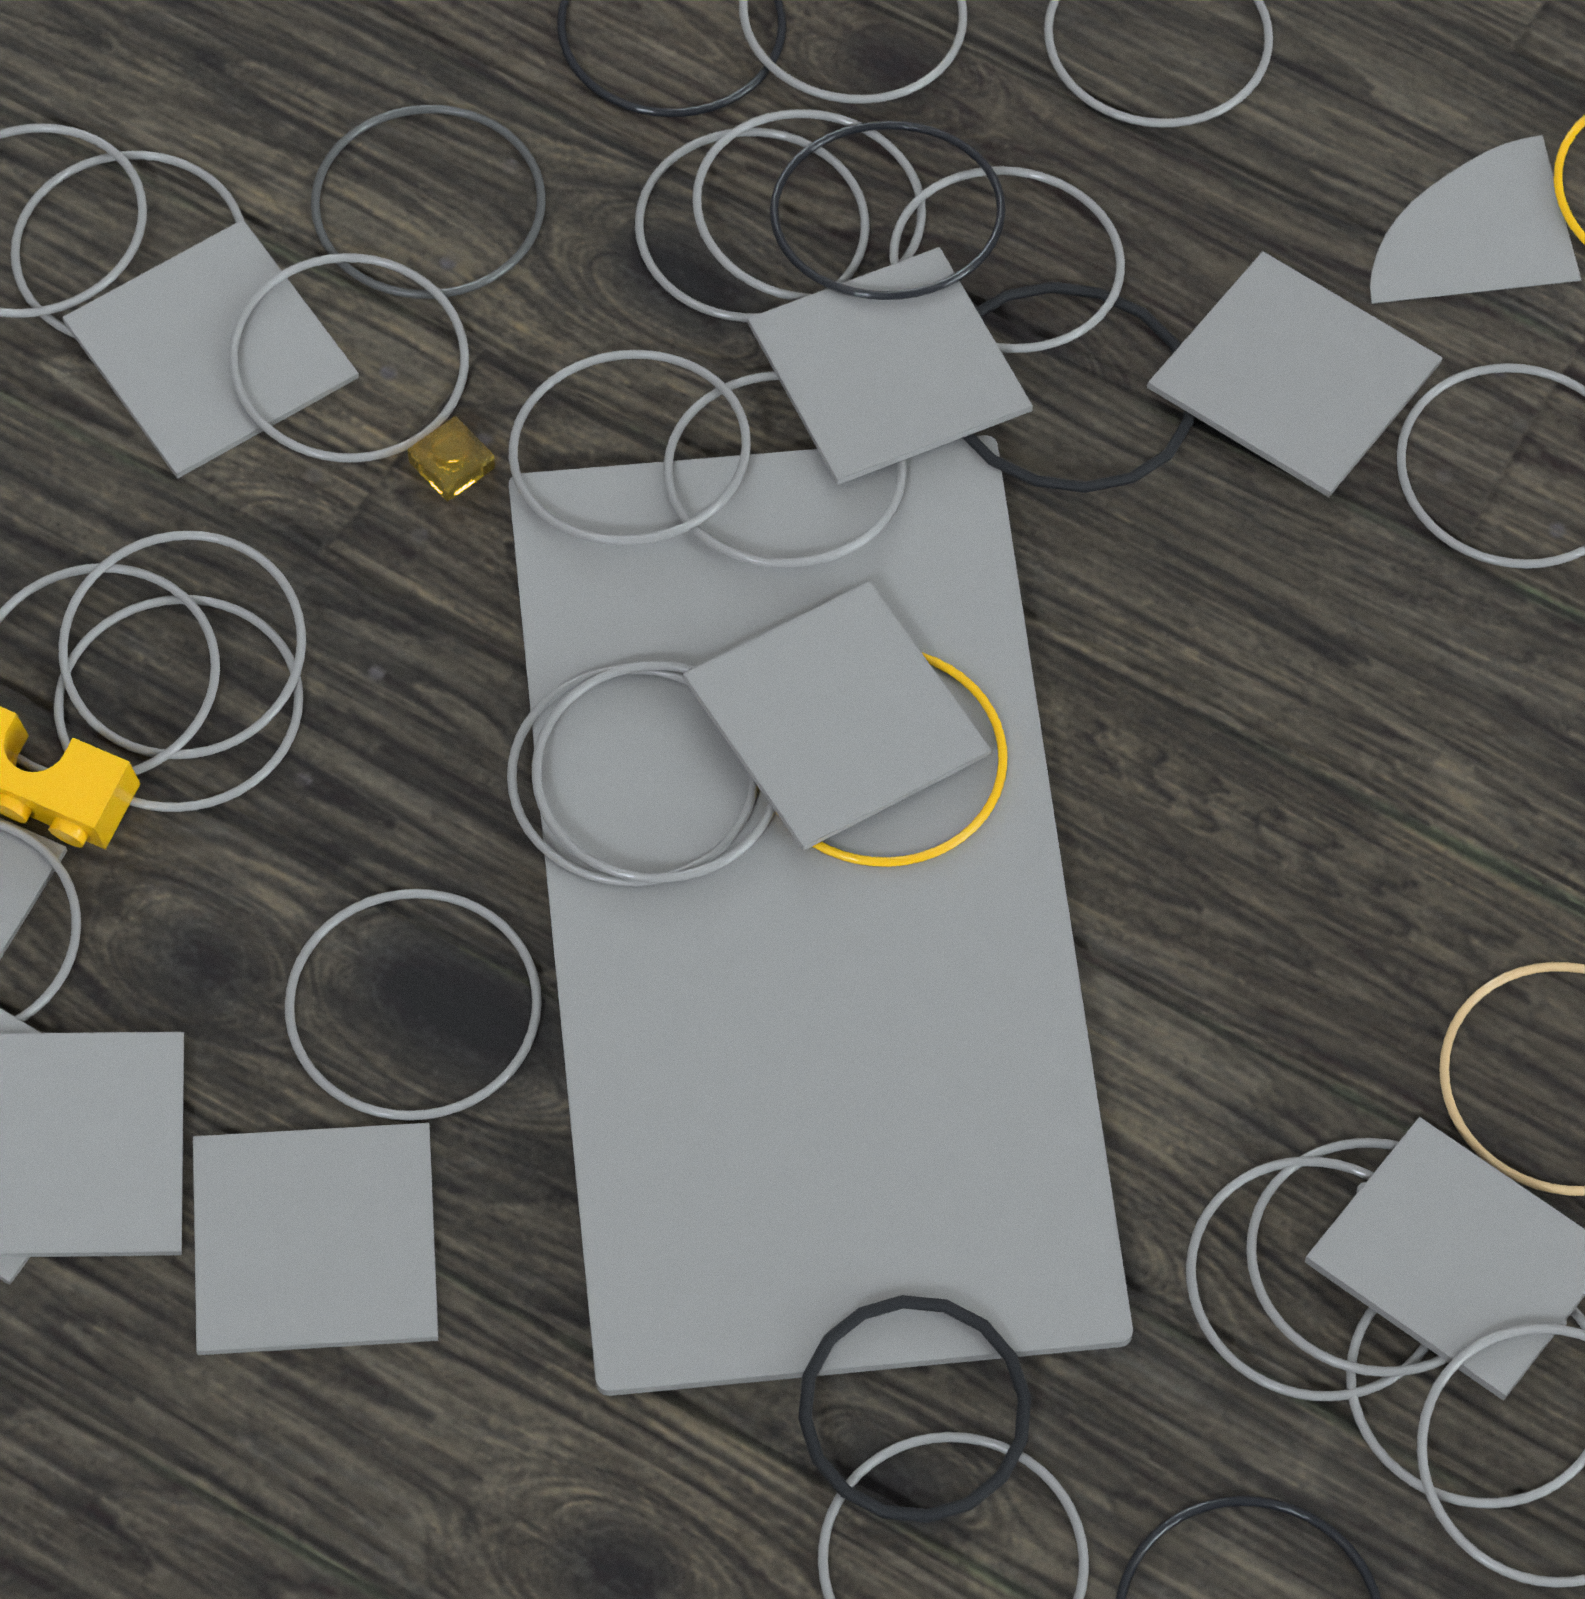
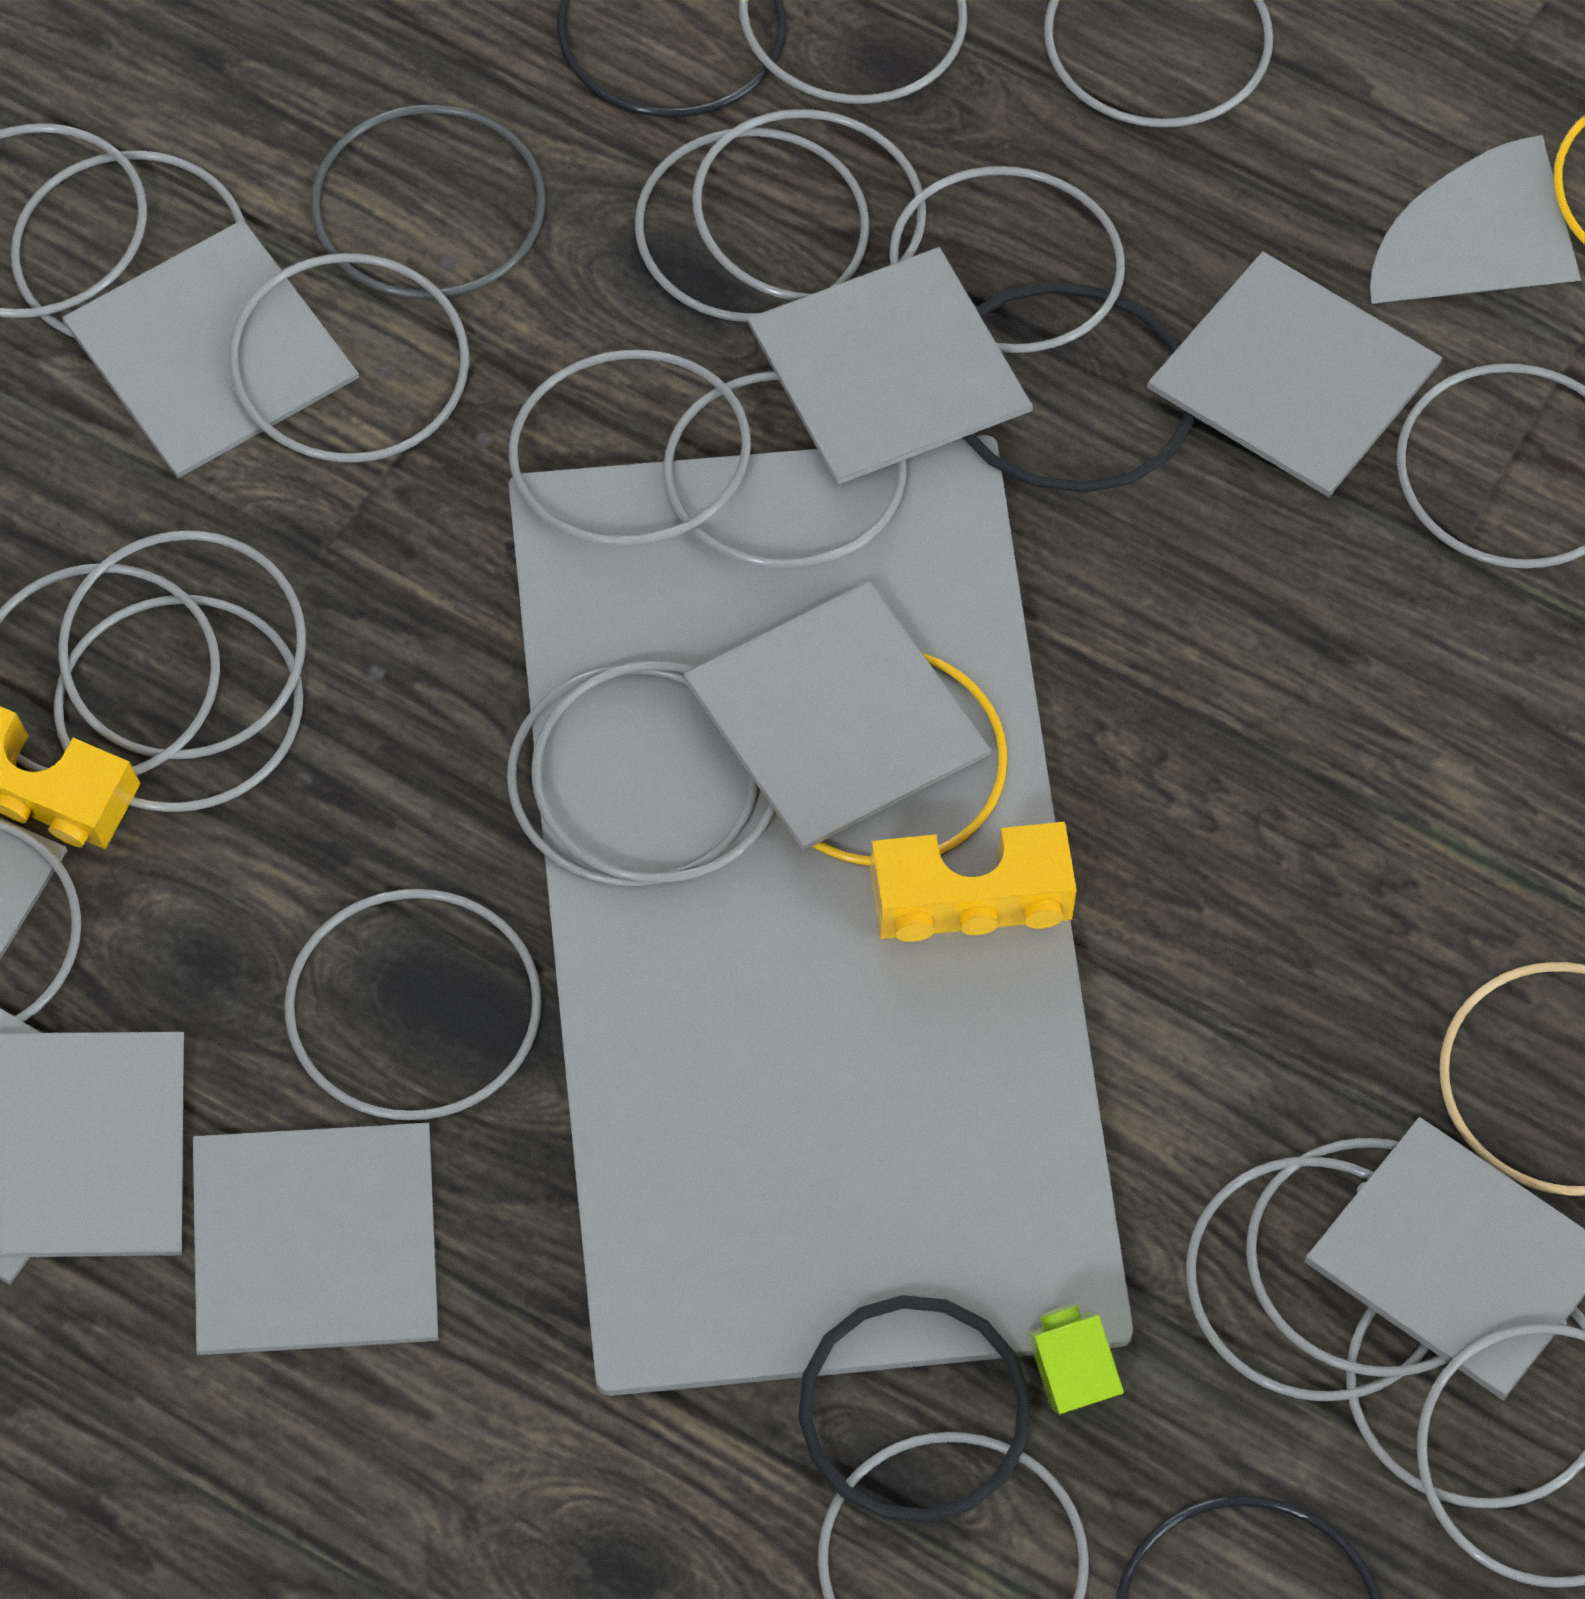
clear yellow plate [408,416,495,502] -> none
black piece [770,121,1006,300] -> none
none -> yellow arch [870,822,1076,942]
none -> lime brick [1027,1304,1124,1415]

